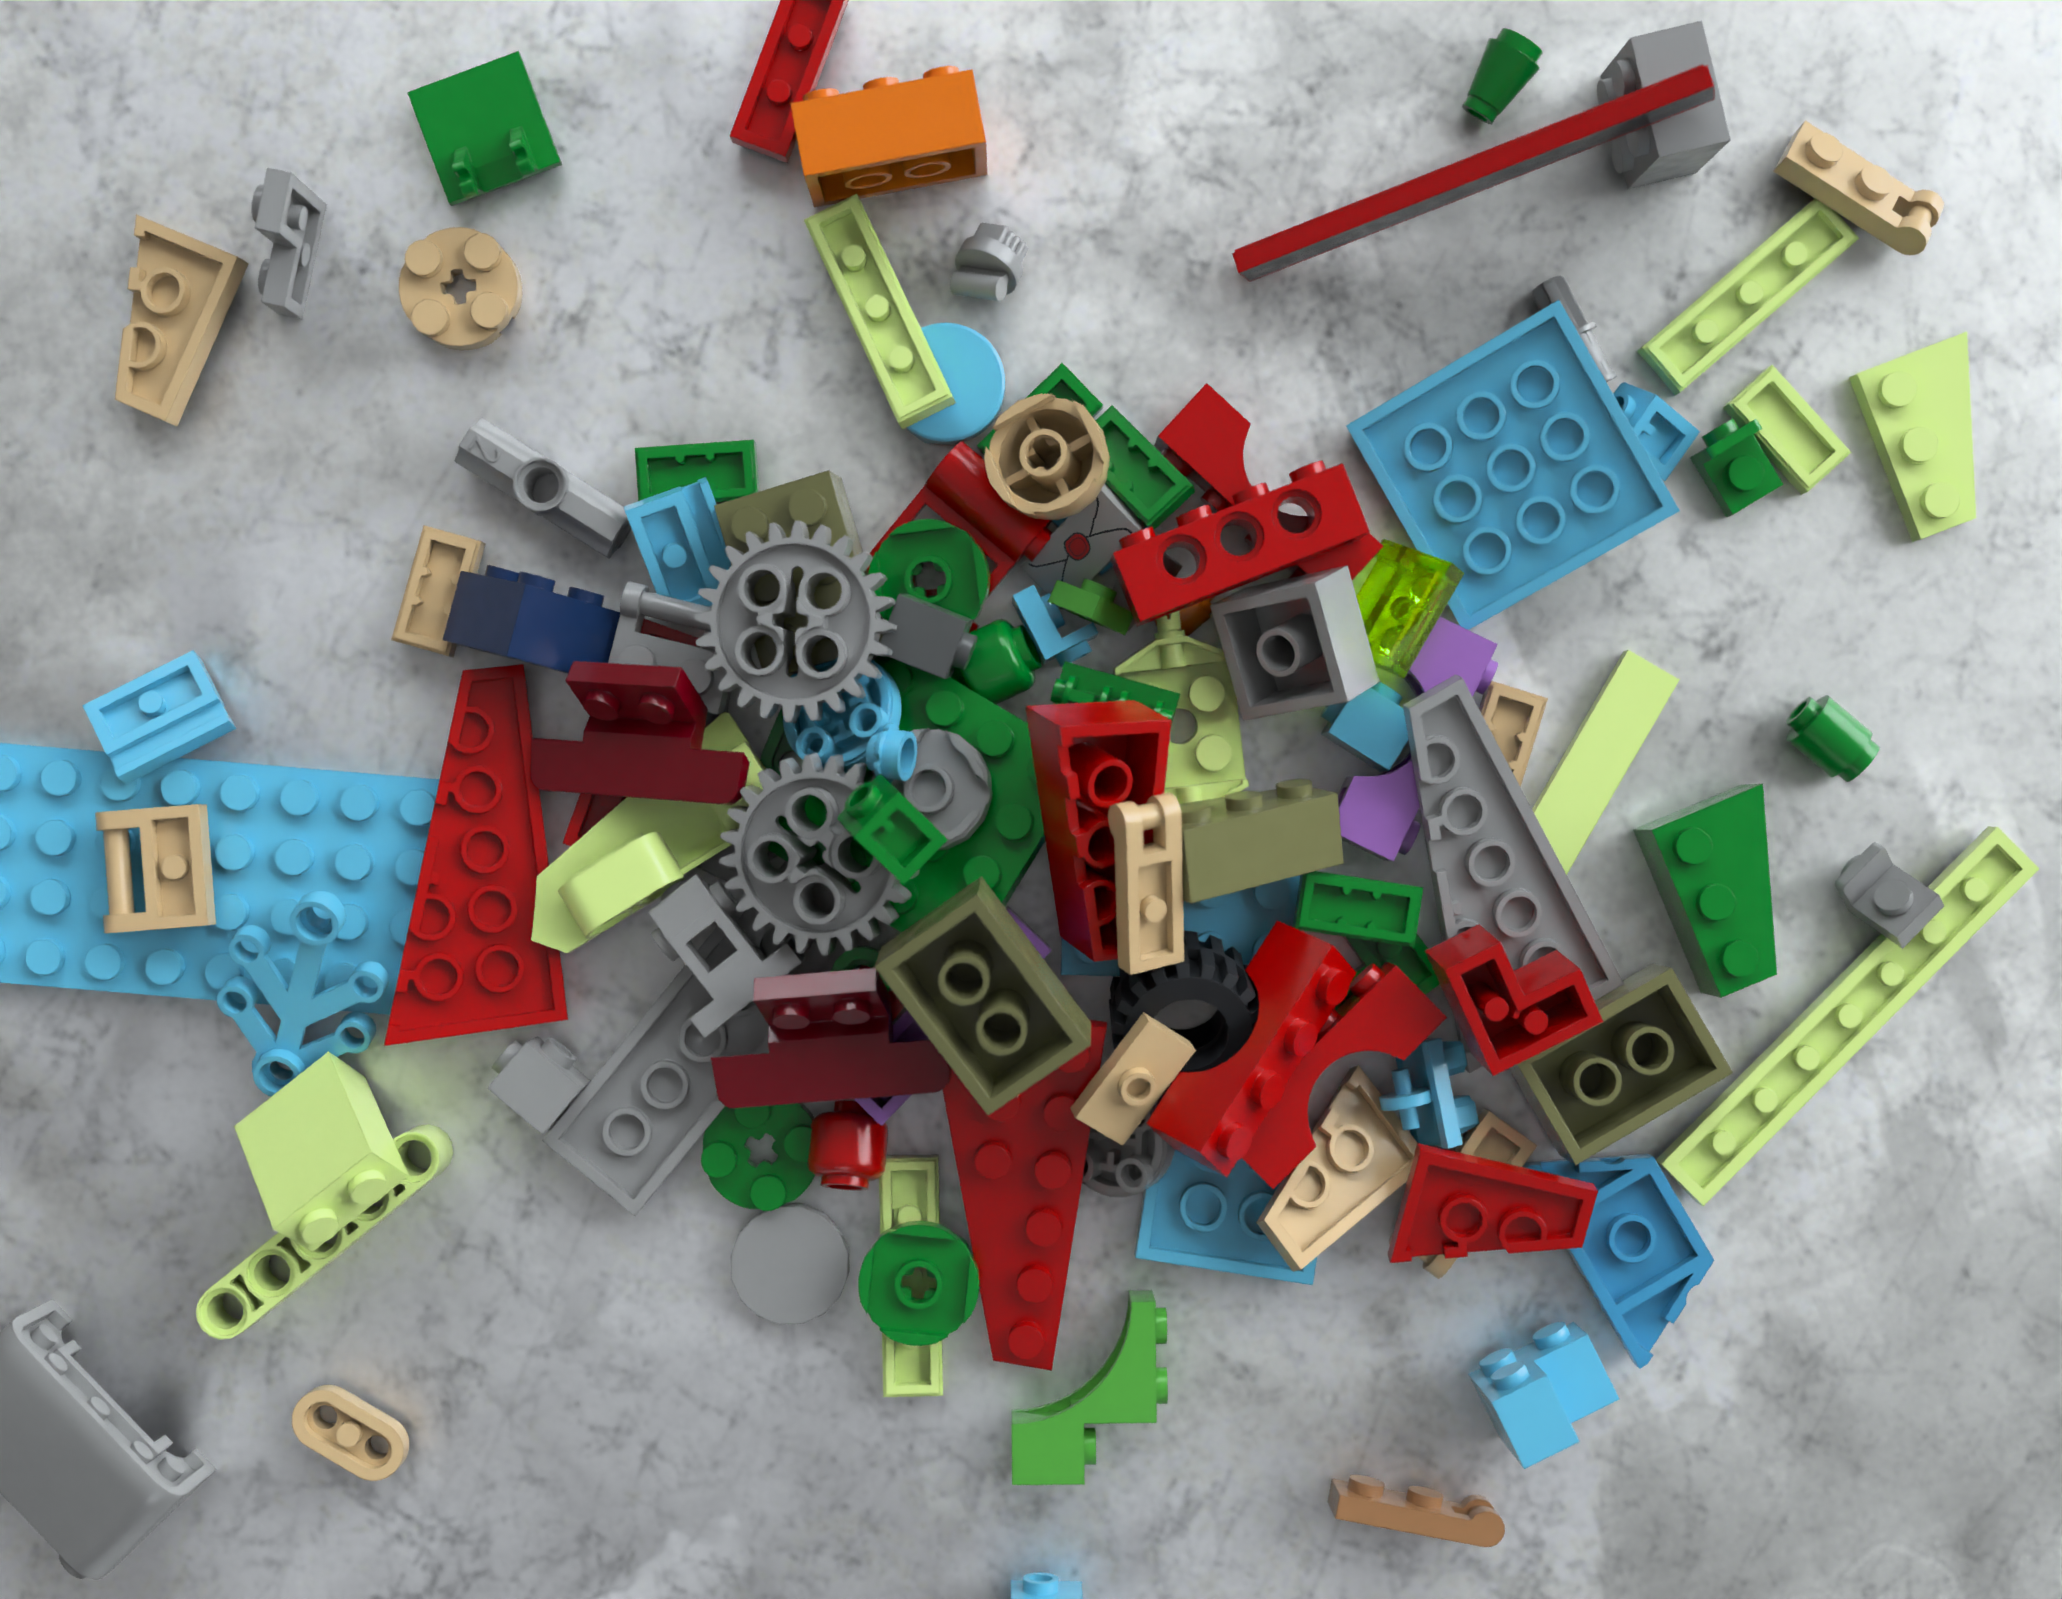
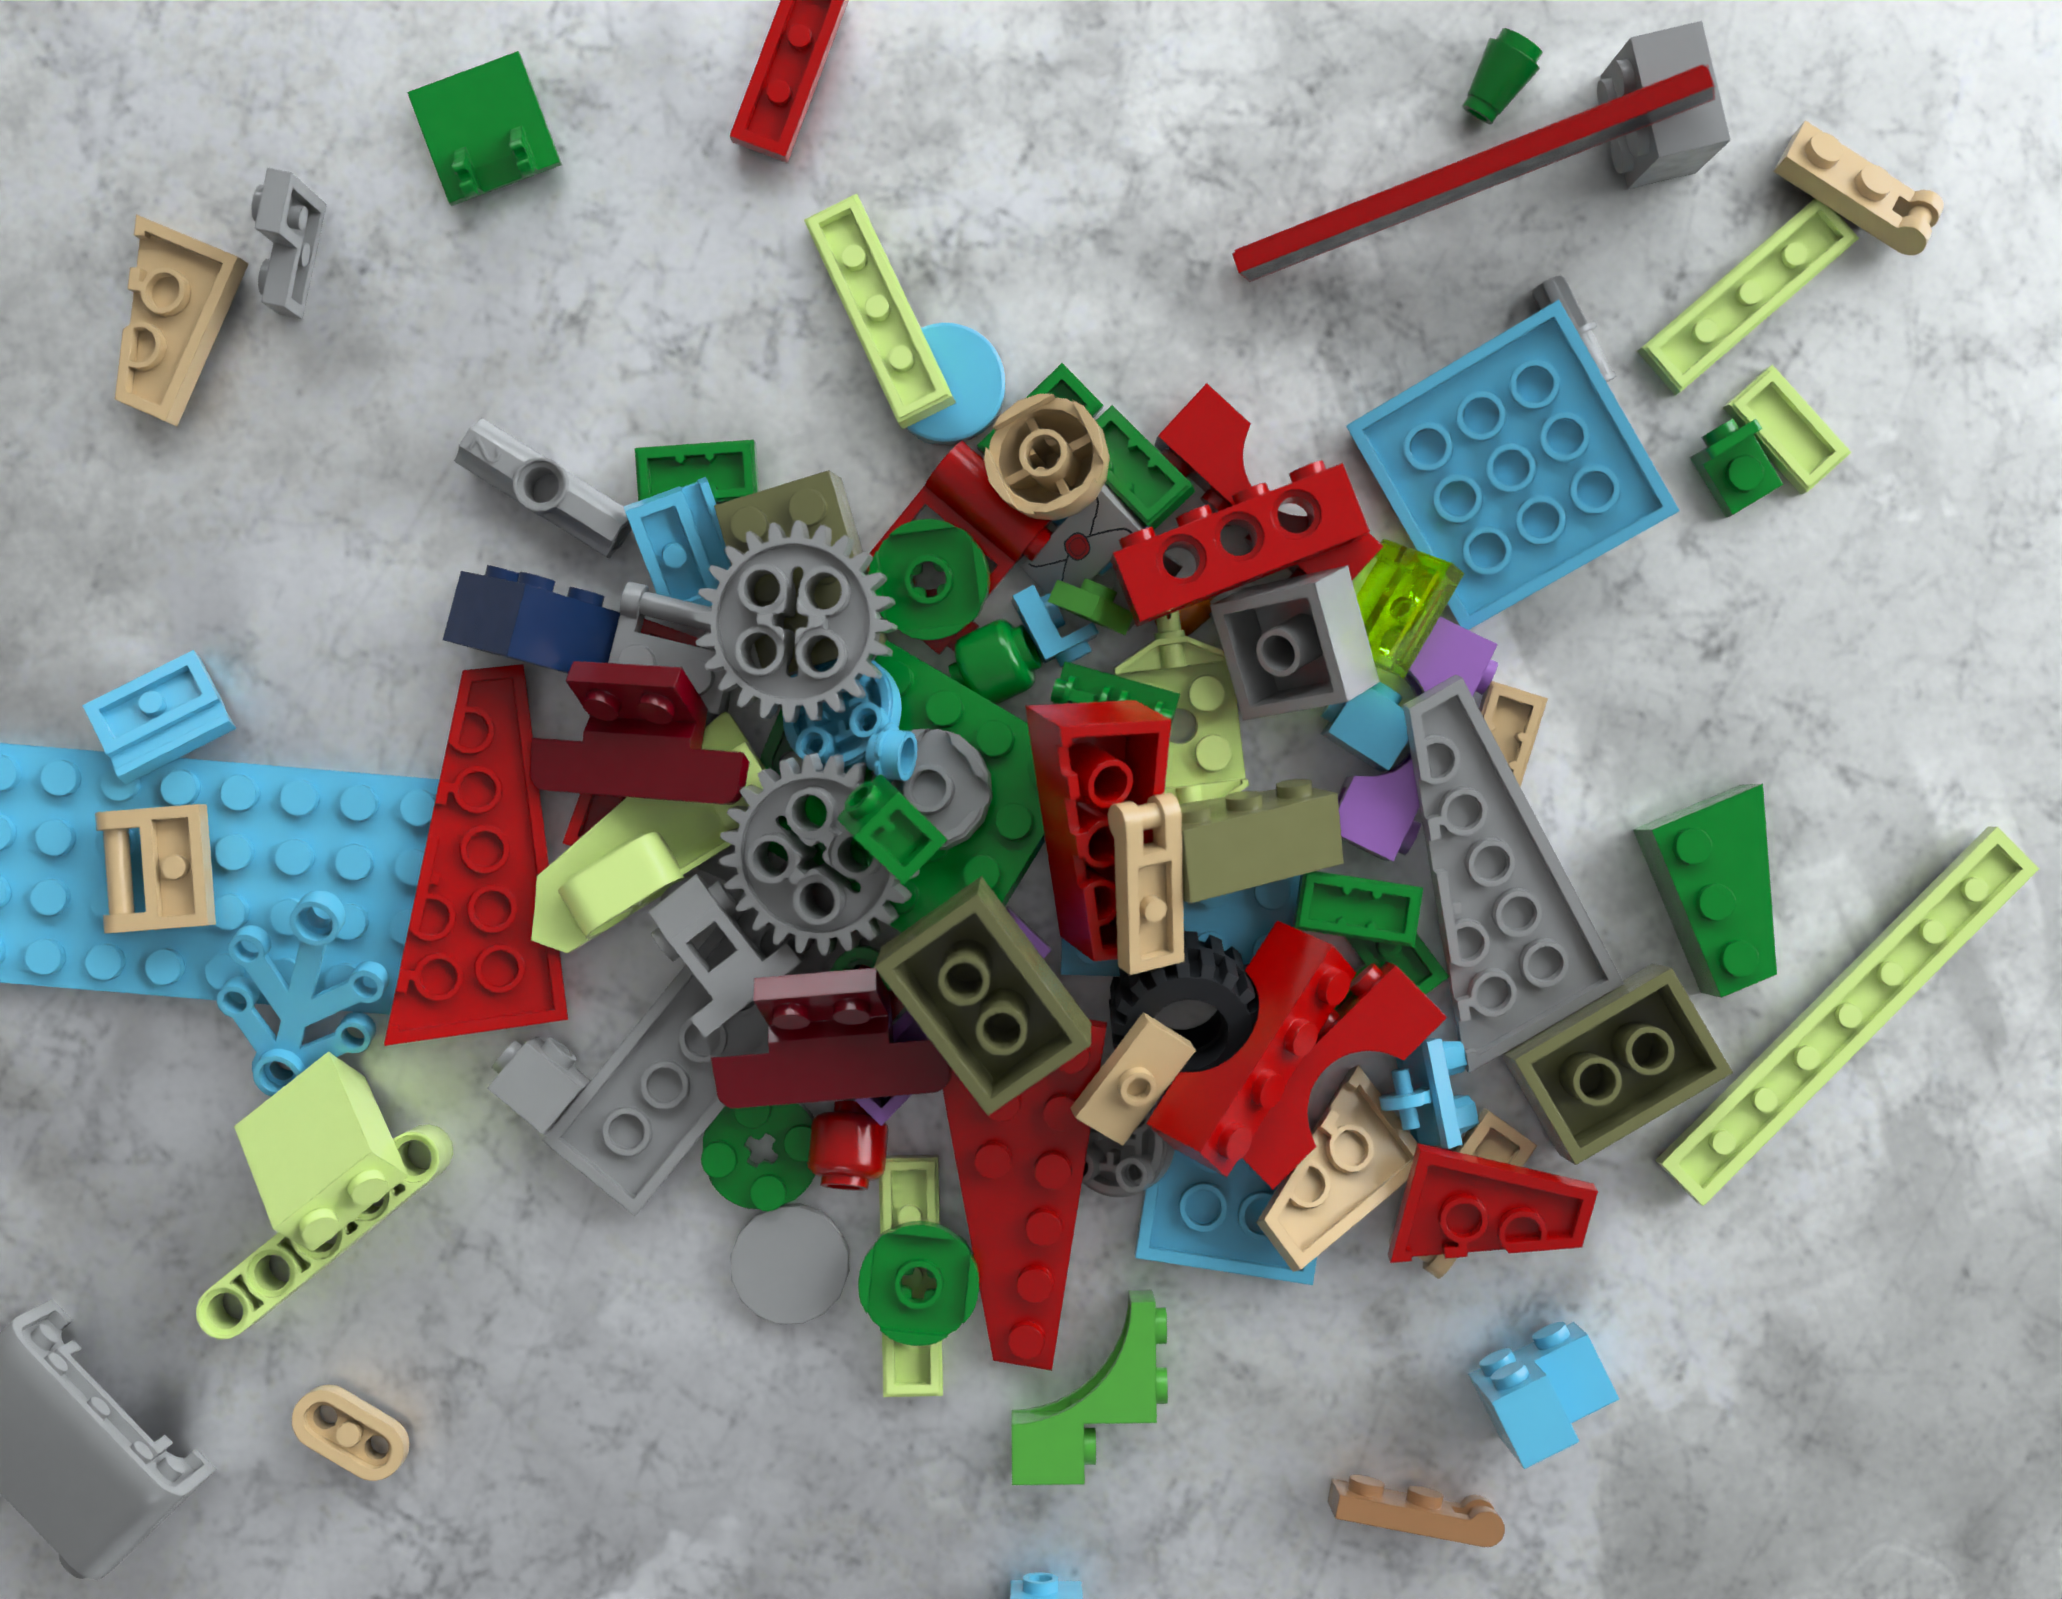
tan plate [391,525,486,658] -> none
tan plate [399,227,523,350] -> none
orange brick [790,66,988,207] -> none
dark grey brick [880,593,978,679] -> none
light grey piece [950,223,1028,301] -> none
red brick [1425,924,1604,1076] -> none
dark azure wing [1523,1154,1714,1369] -> none
yellowish green tile [1532,650,1679,875] -> none
medium azure bracket [1613,382,1700,481] -> none
green brick [1786,695,1880,782] -> none
light grey bracket [1835,842,1944,949] -> none
yellowish green wing [1849,332,1976,542] -> none

